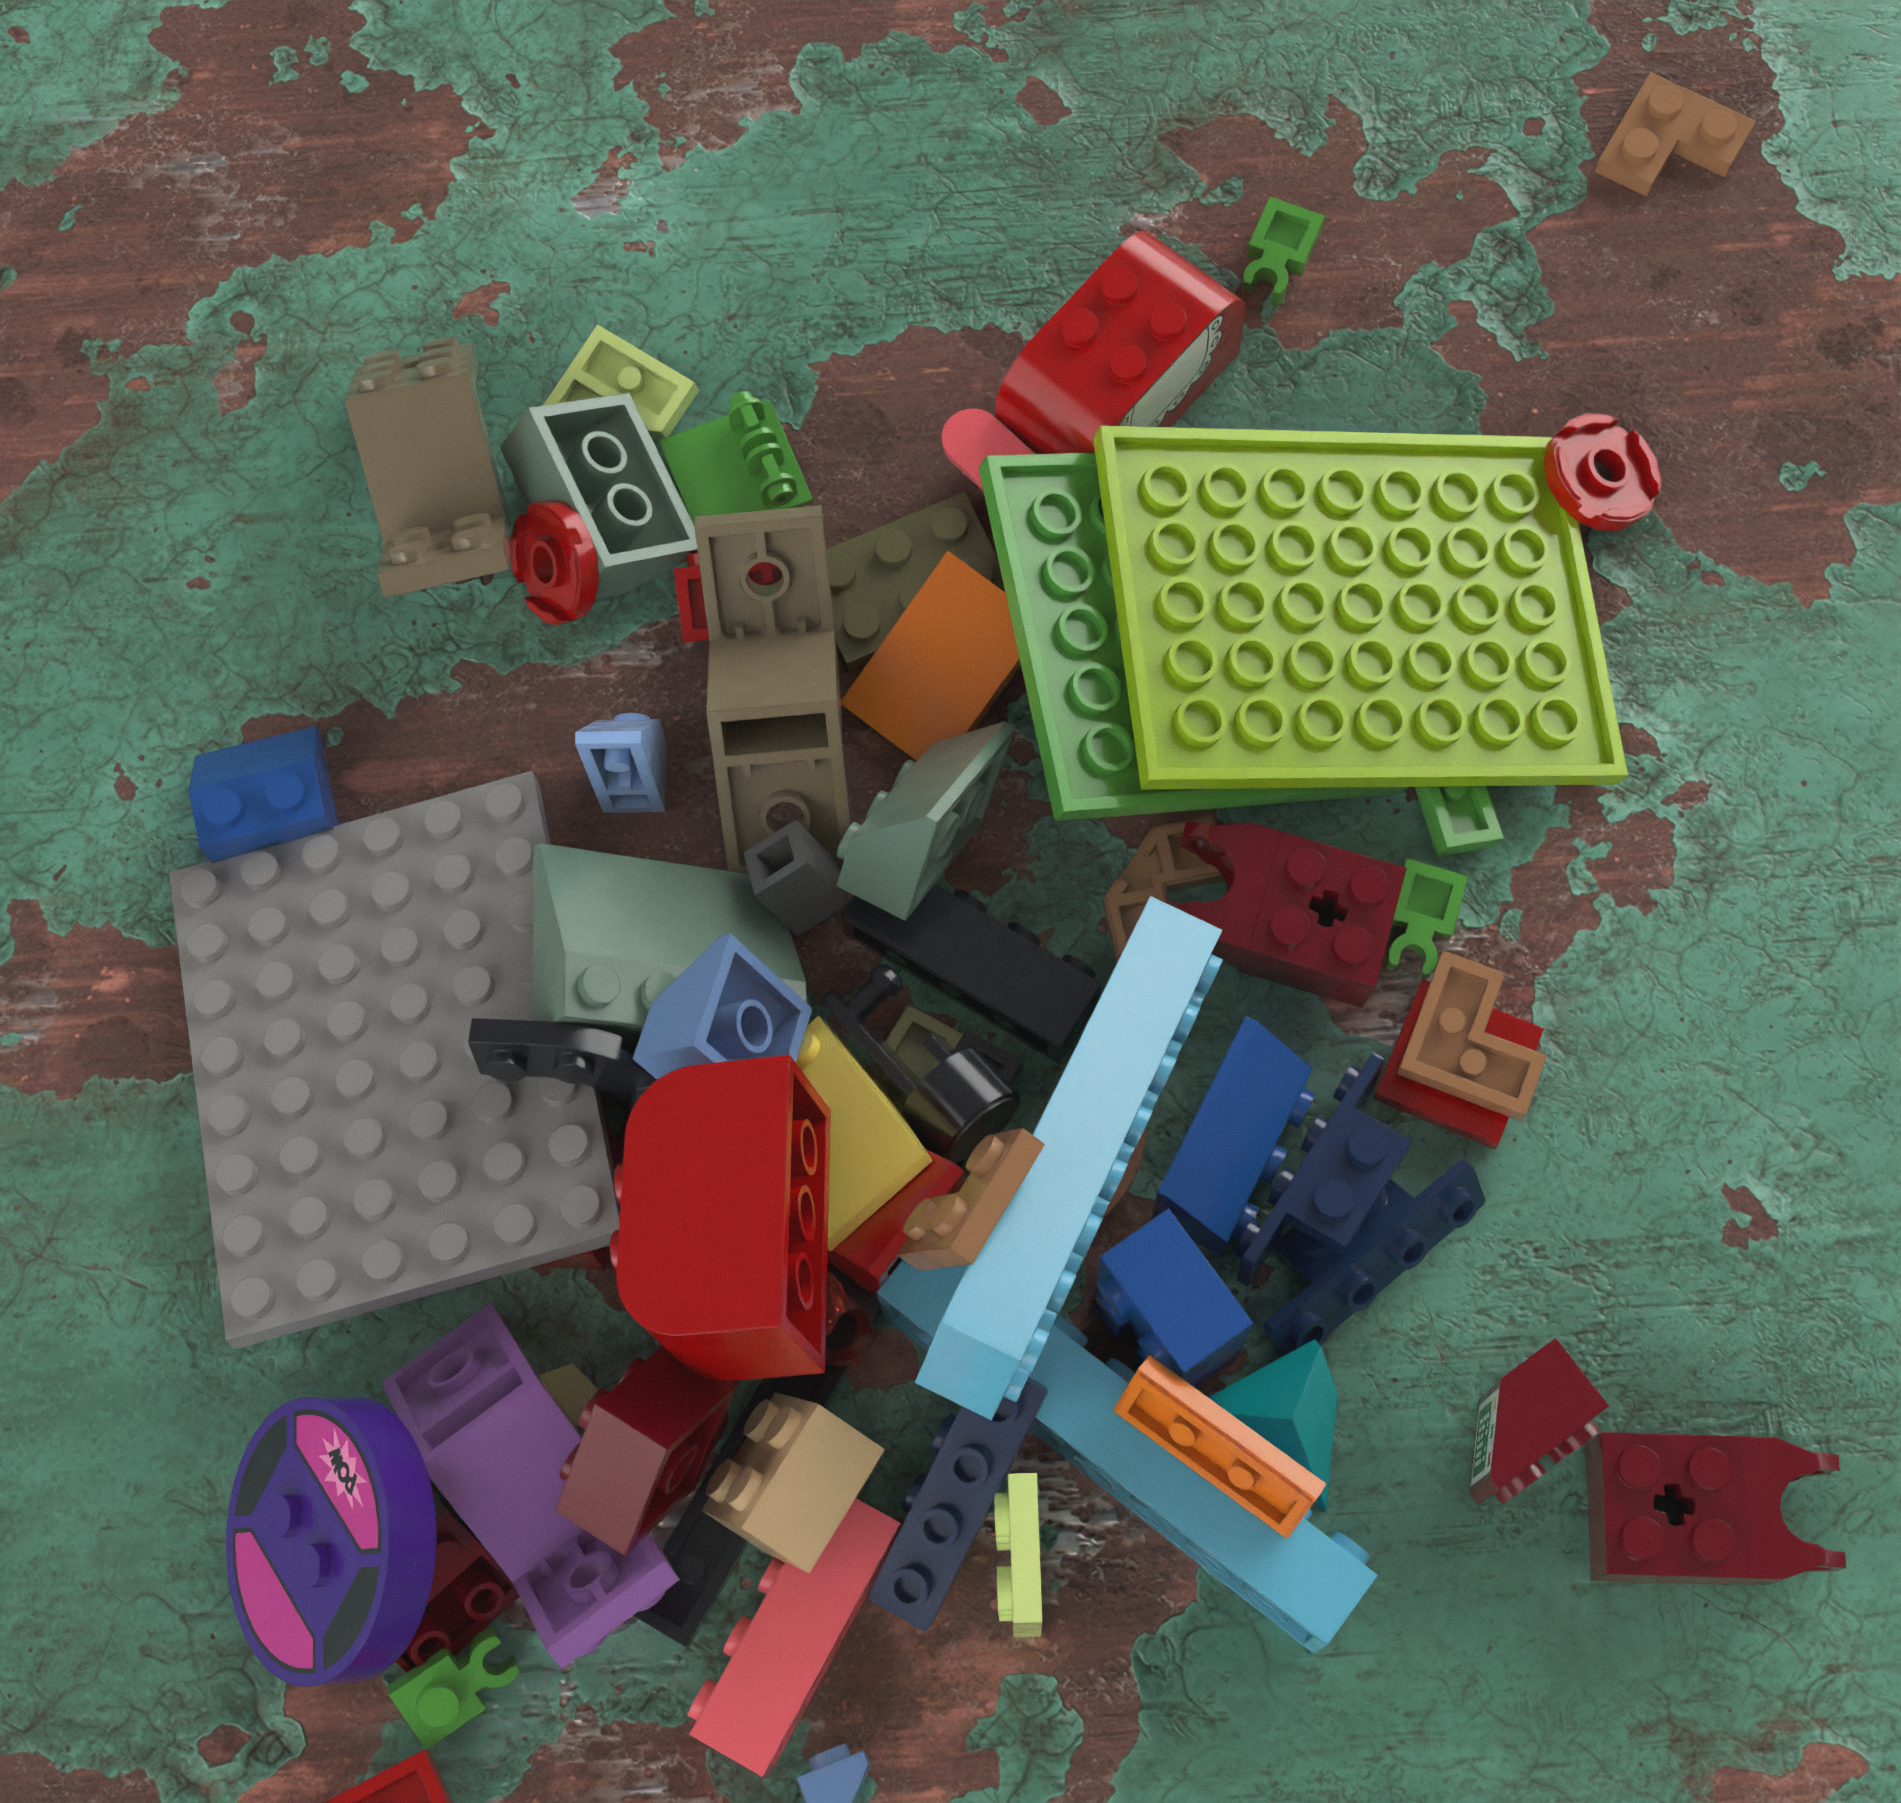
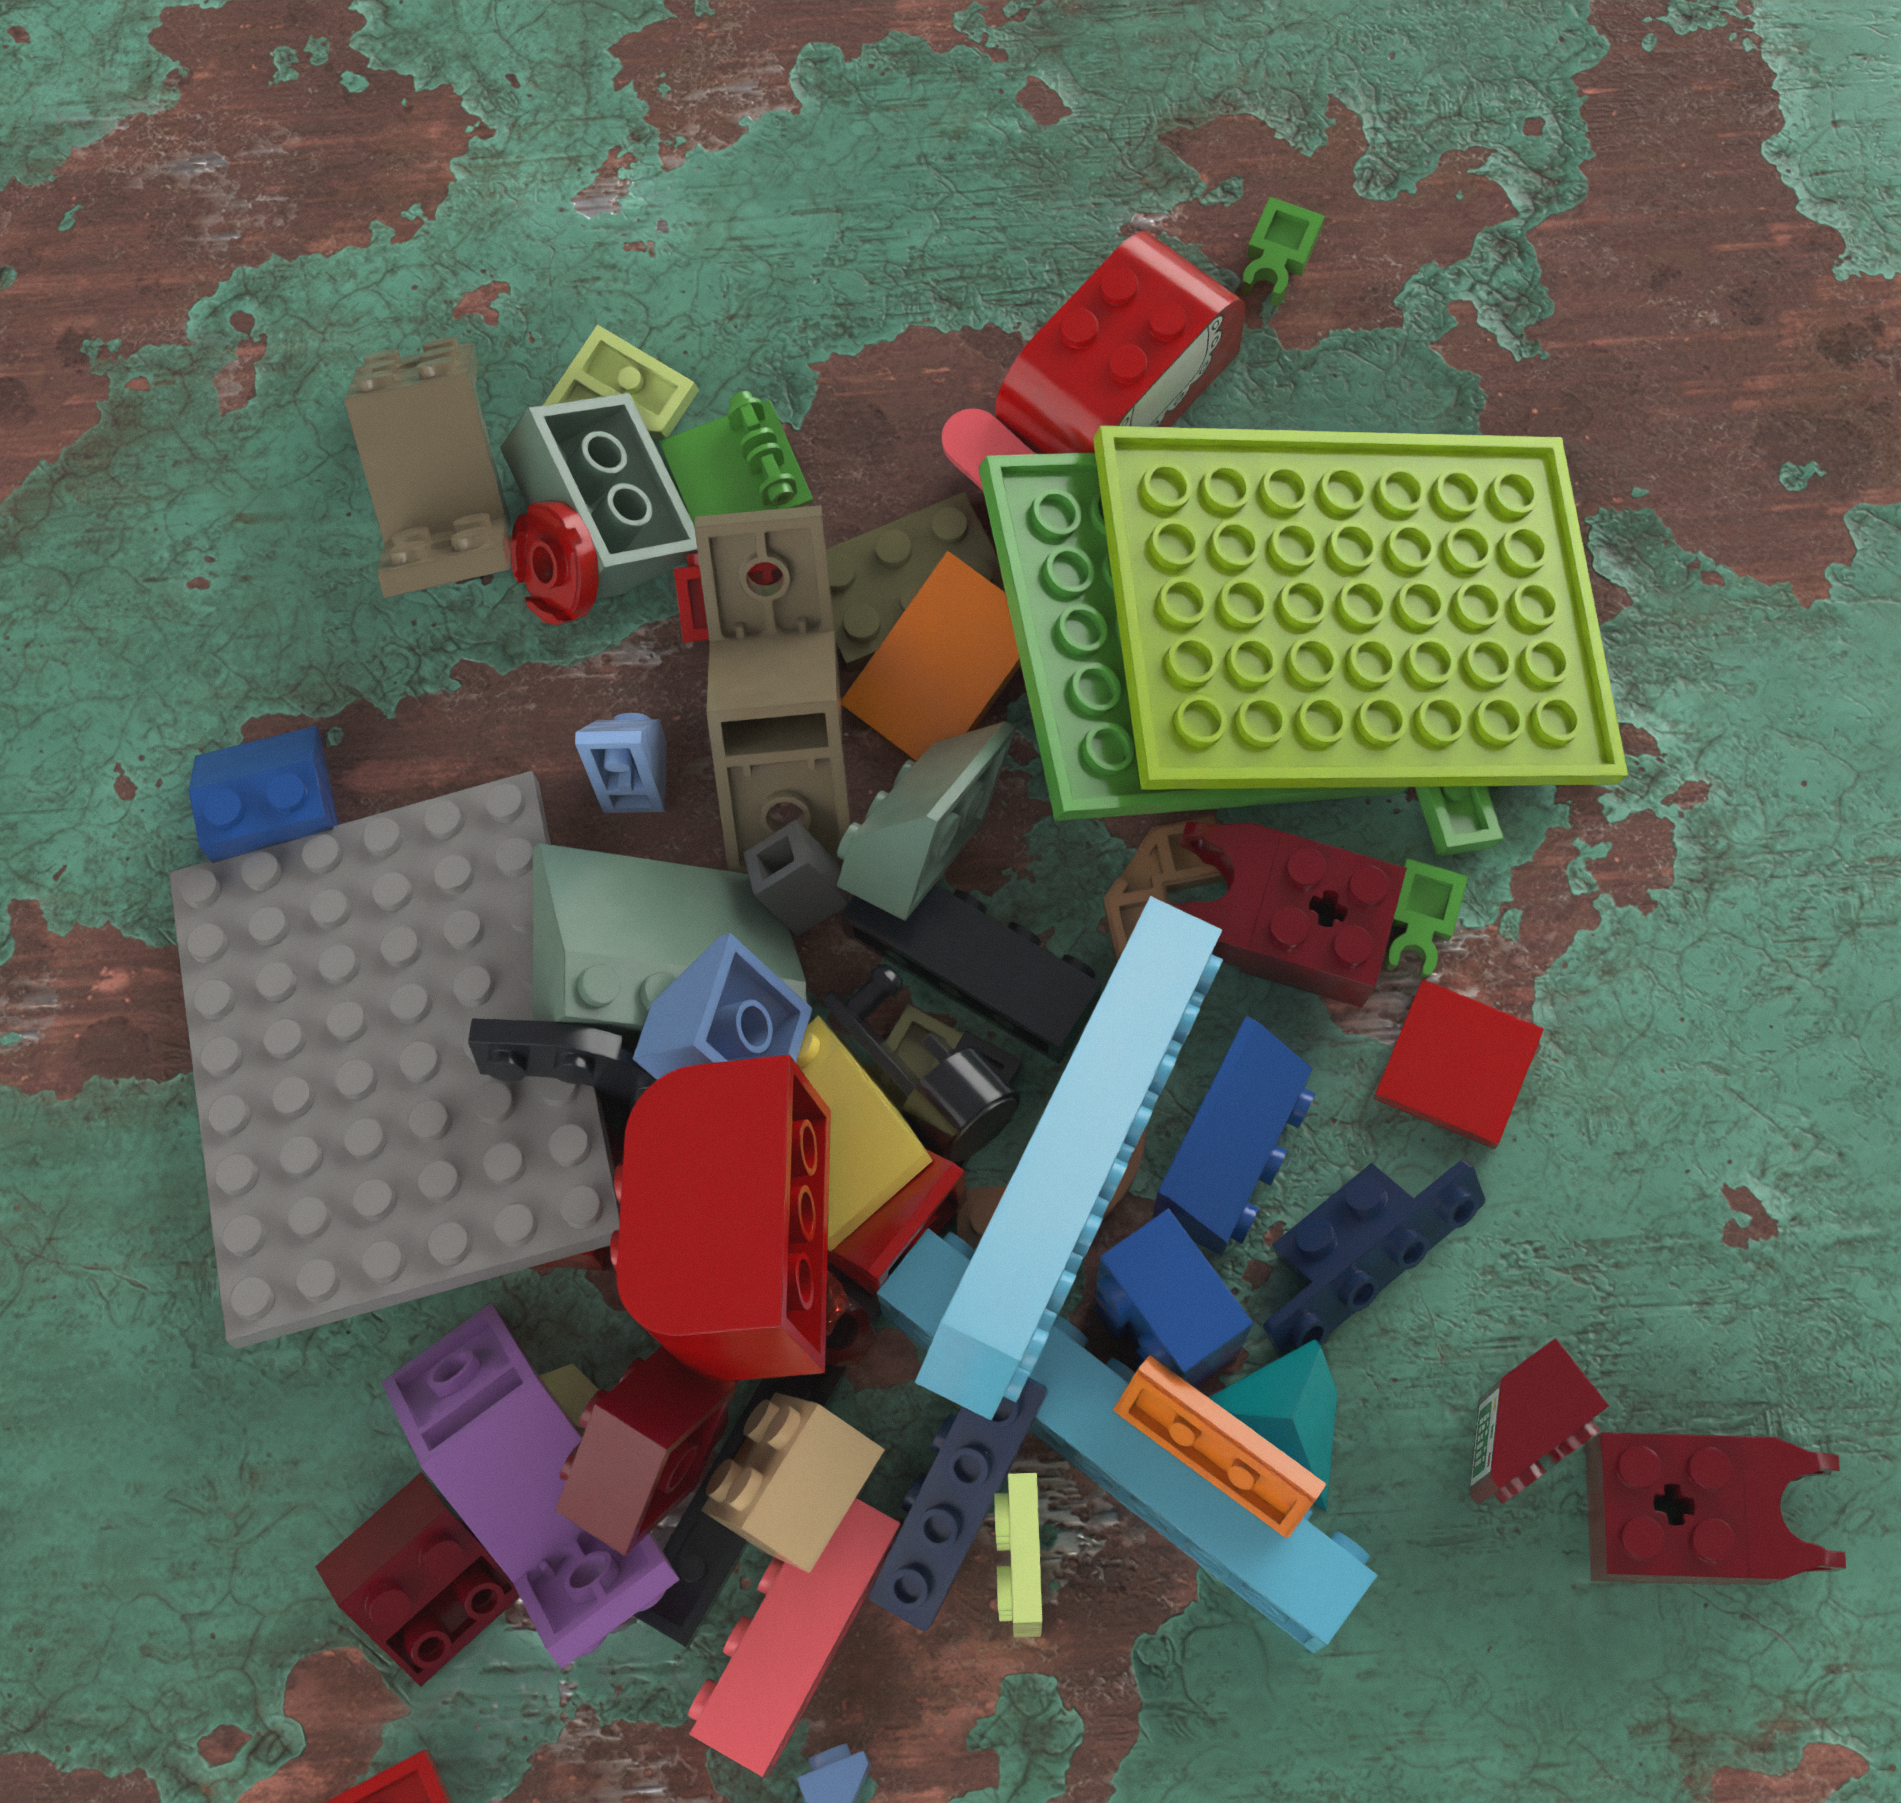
dark purple brick [226,1397,436,1687] -> none
bright green plate [387,1627,520,1750] -> none
medium nougat plate [897,1128,1045,1271] -> none
dark blue bracket [1233,1051,1412,1287] -> none
medium nougat plate [1397,950,1547,1122] -> none
red tile [1543,413,1662,531] -> none
medium nougat plate [1595,72,1756,197] -> none

